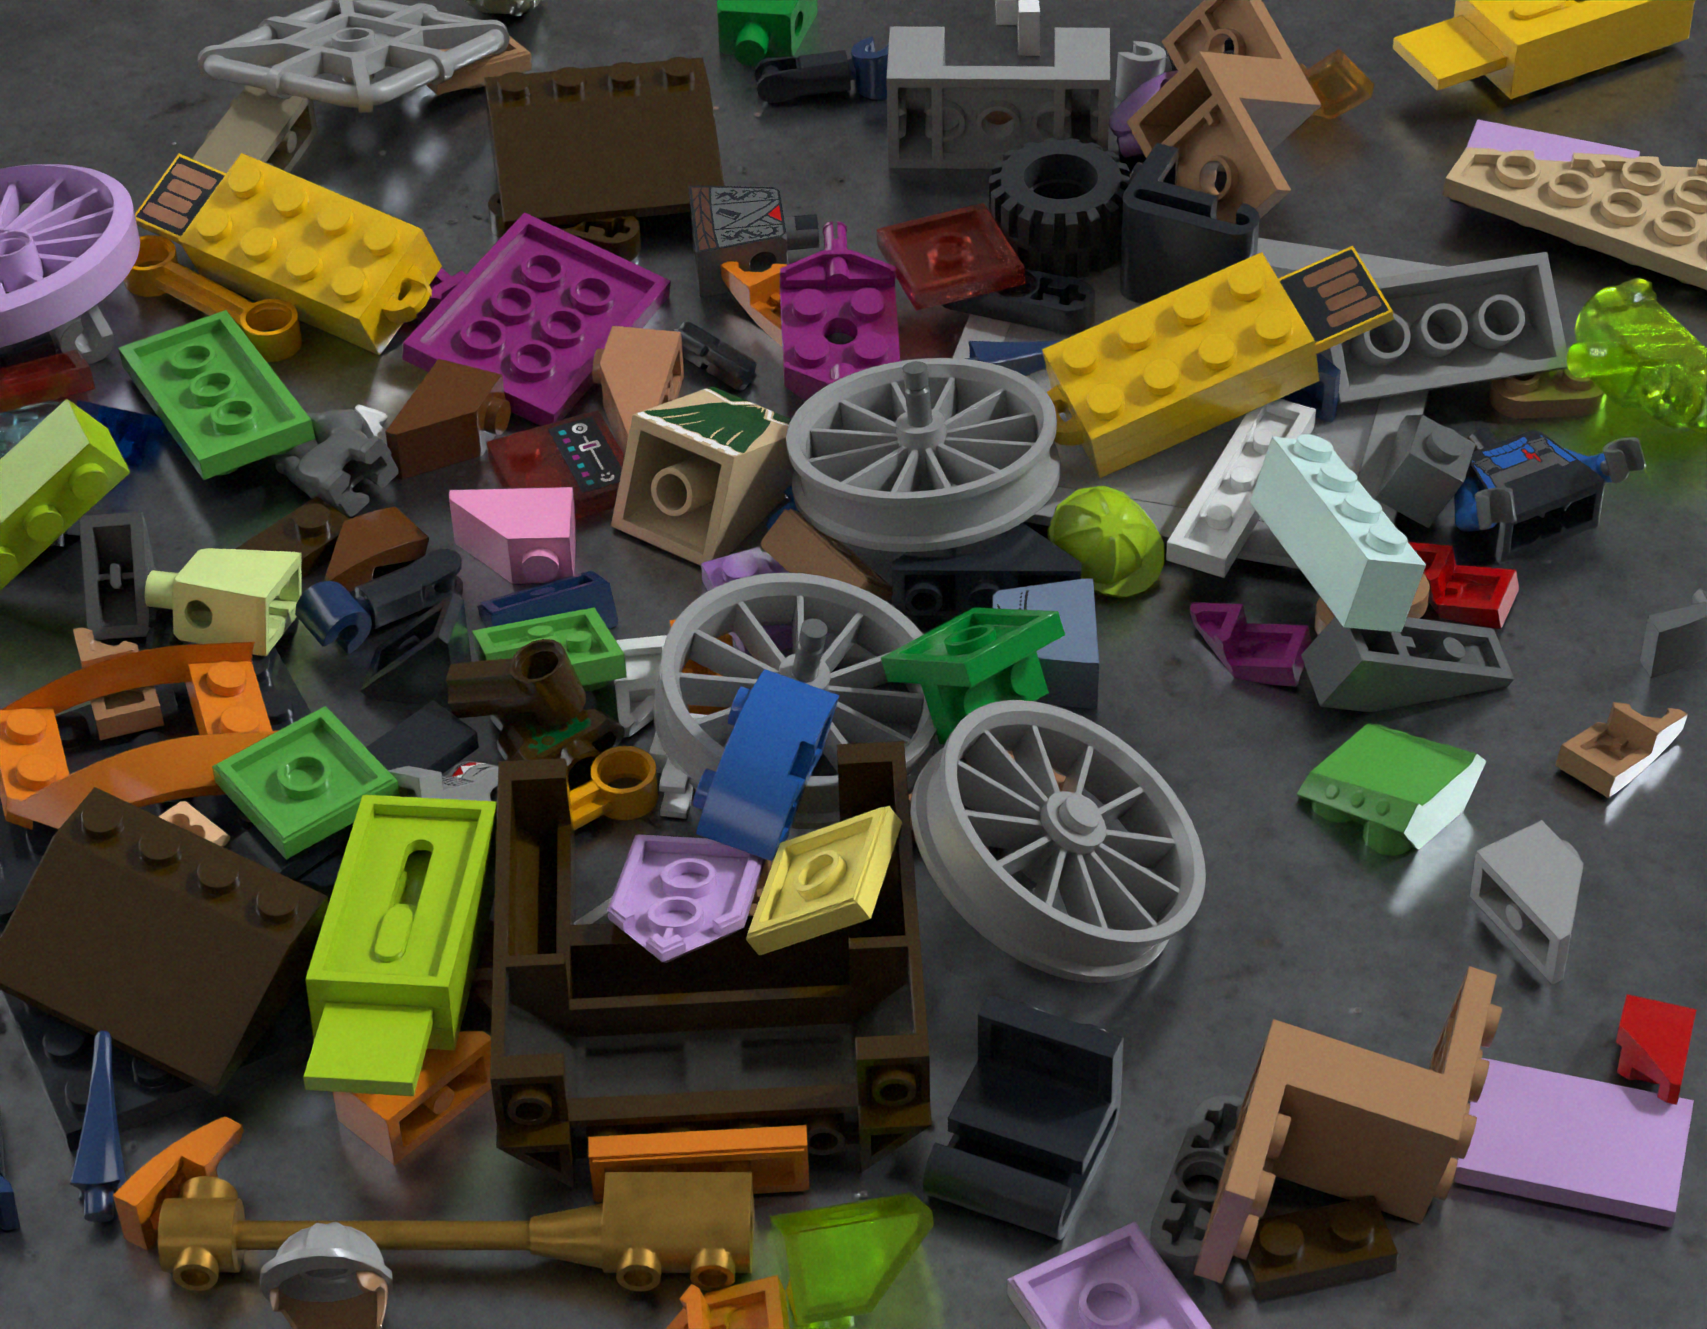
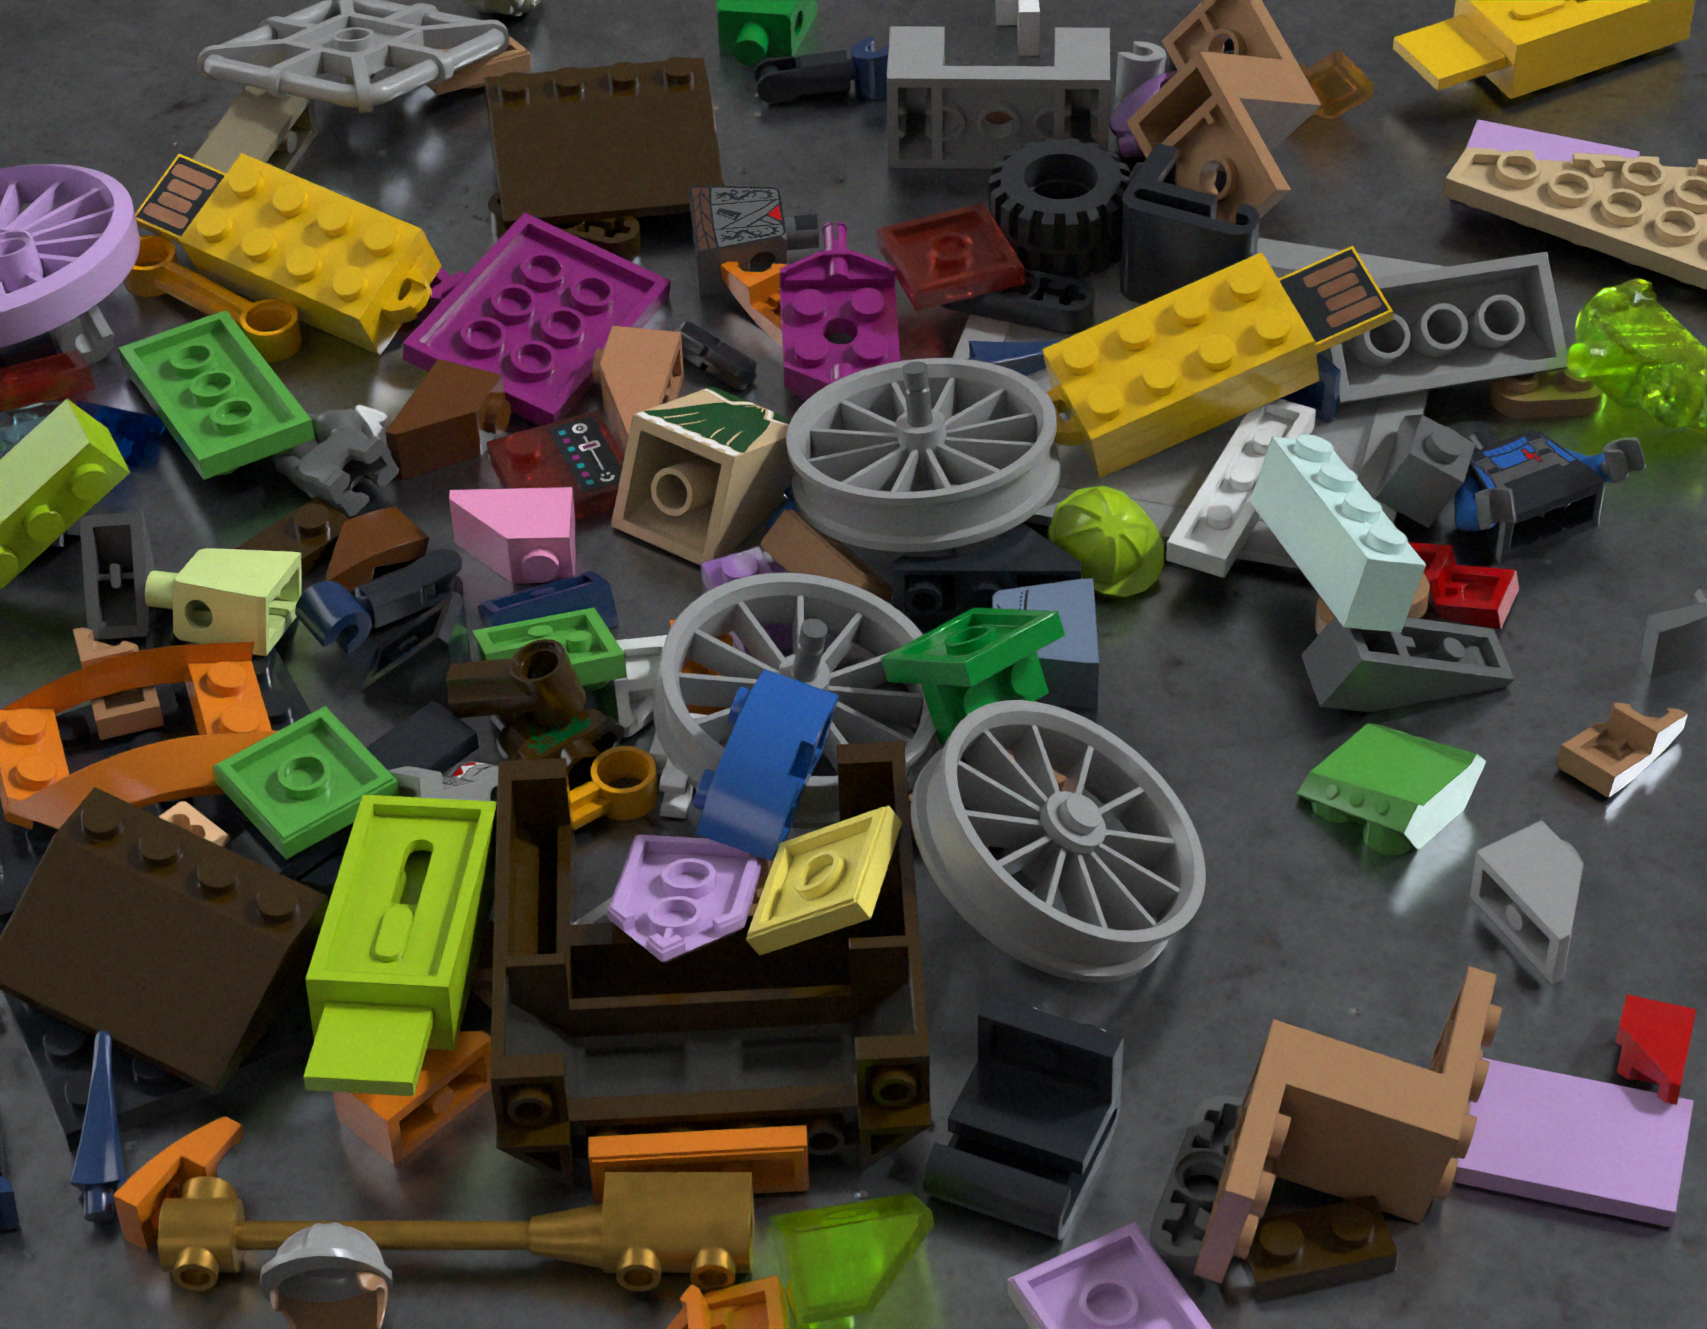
magenta slope [1189,602,1312,687] -> none

